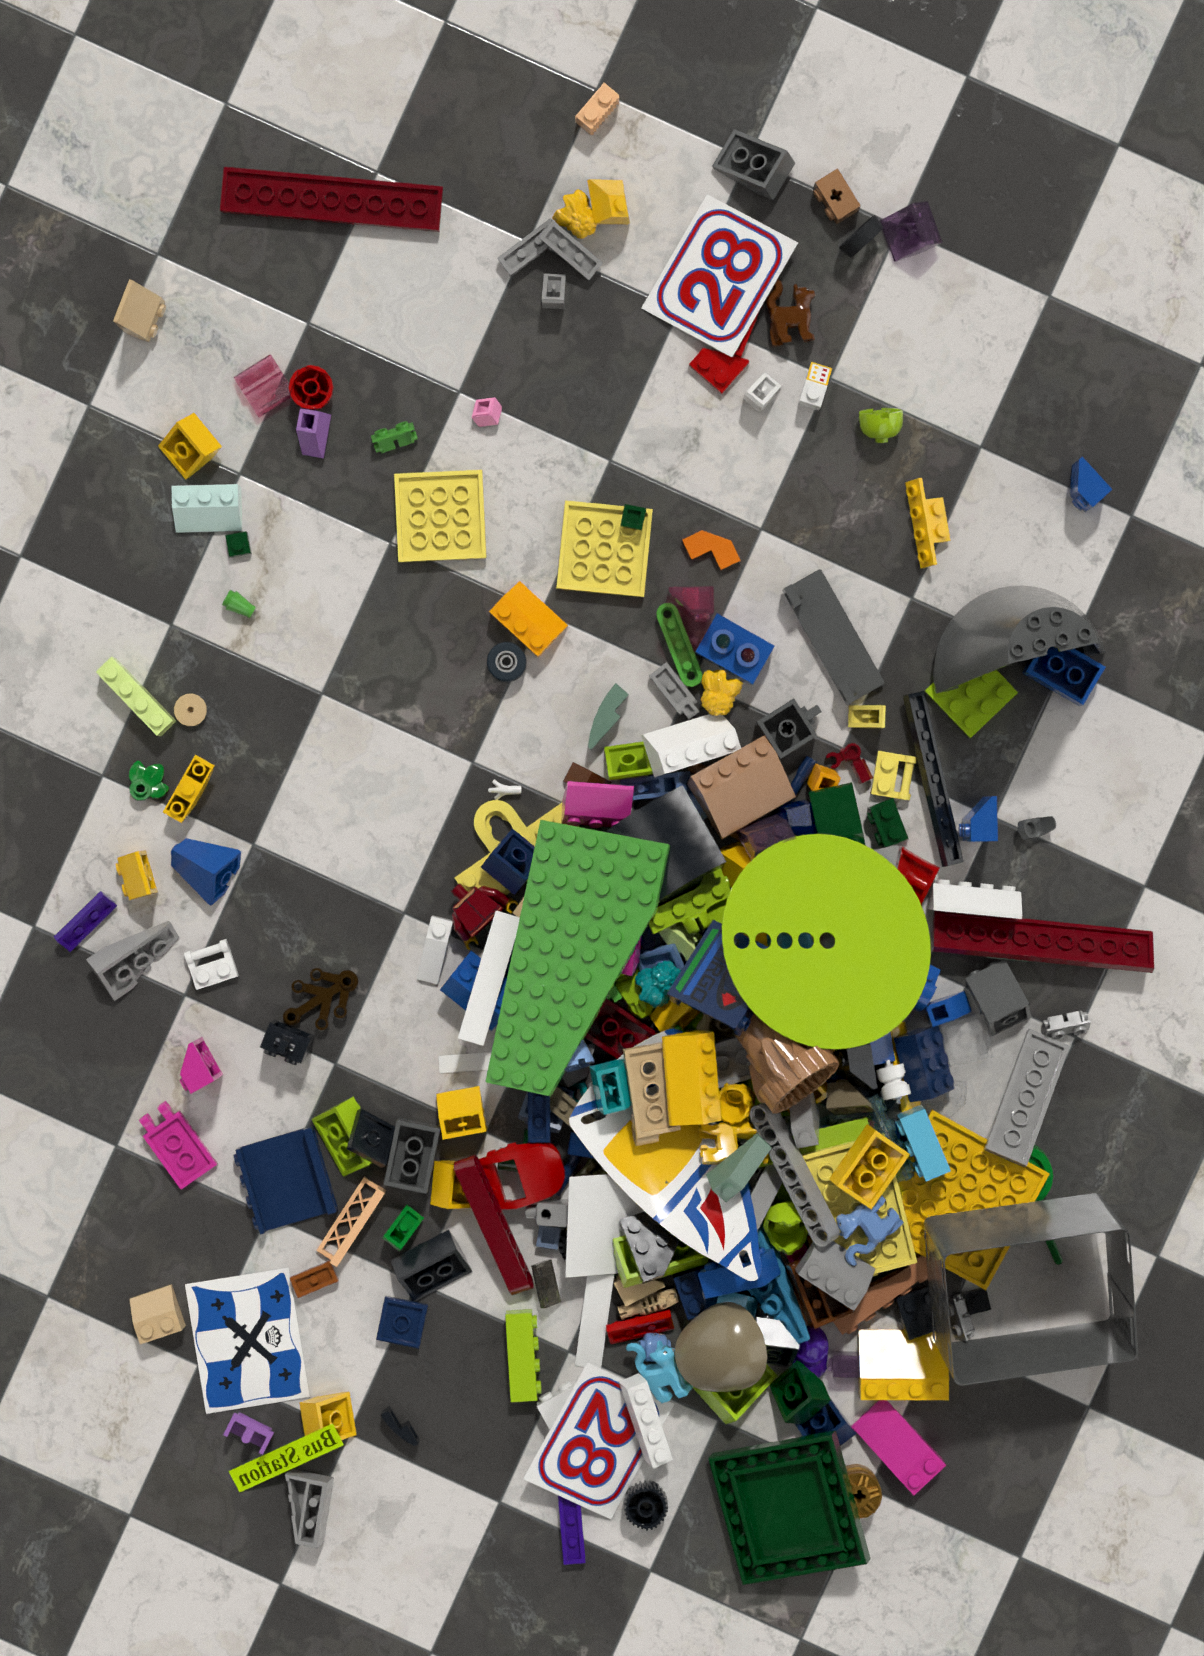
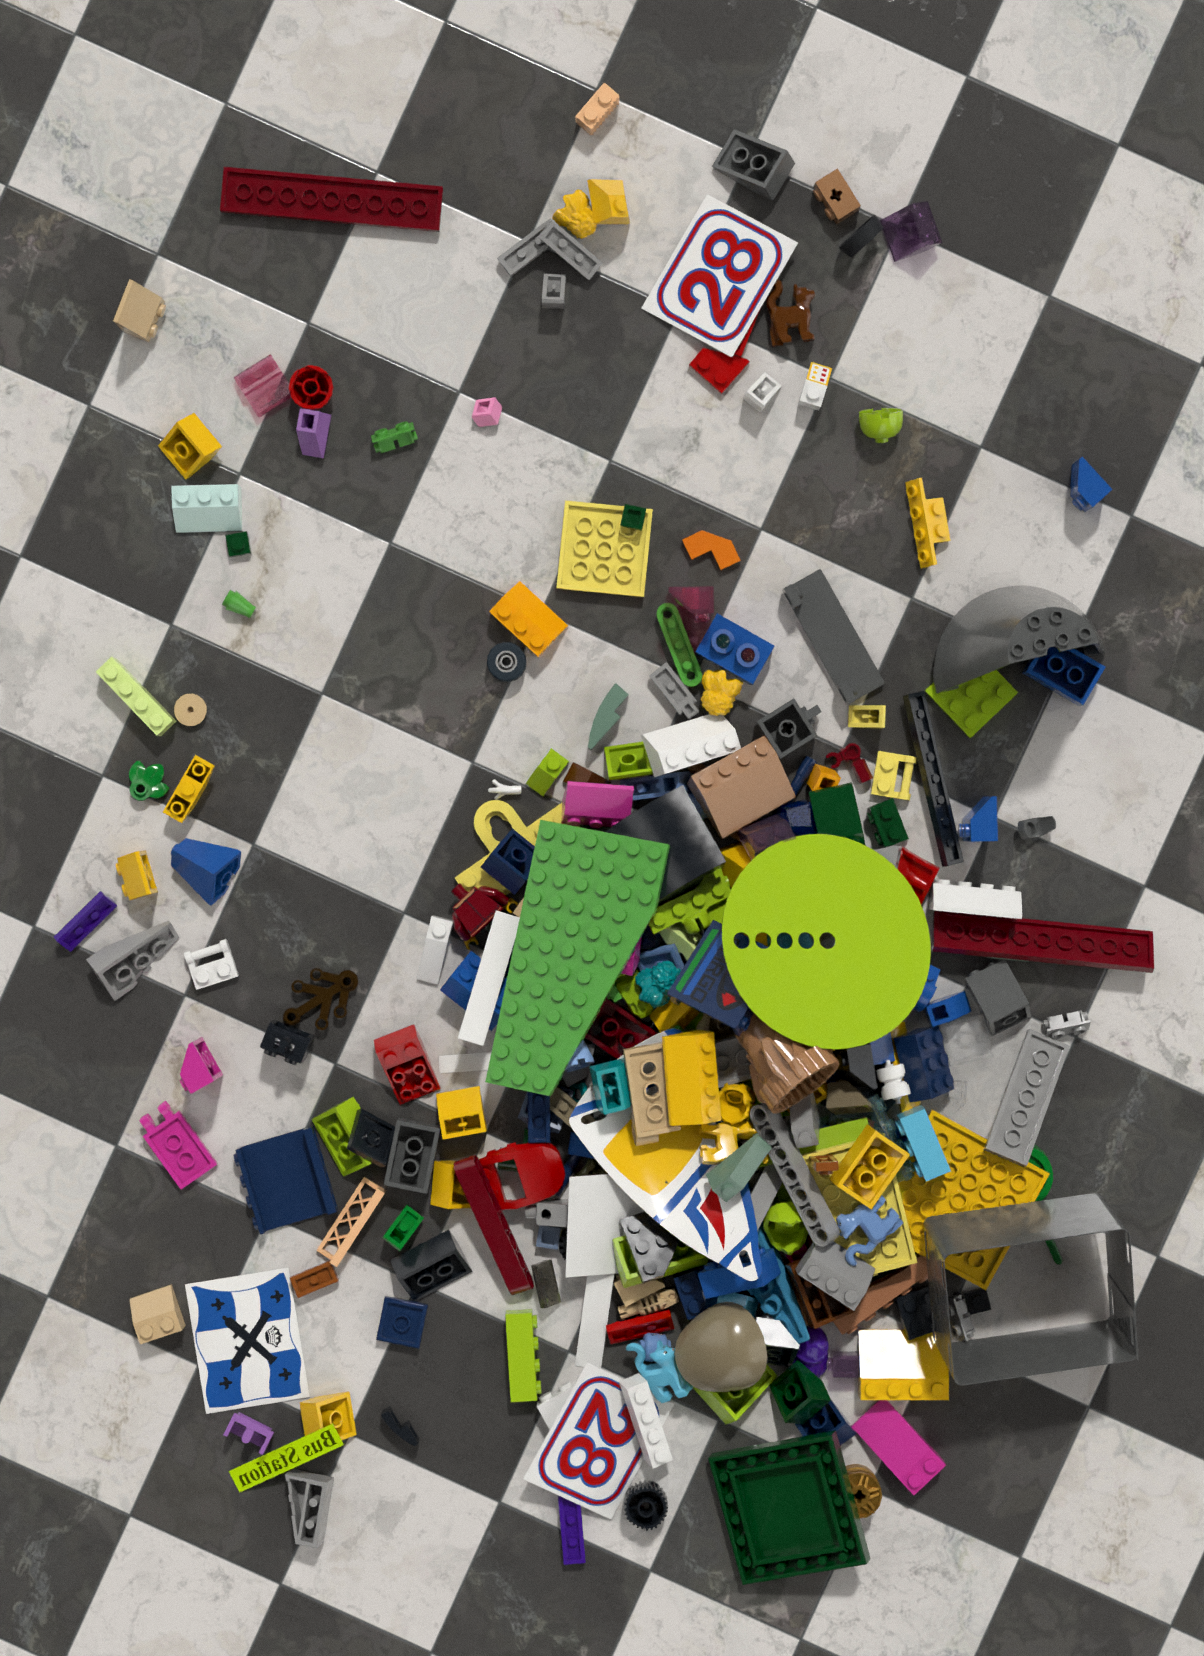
light yellow plate [394,470,487,563] -> none
none -> red slope [374,1024,441,1105]
none -> lime slope [525,748,569,796]
none -> dark orange plate [810,1155,839,1175]

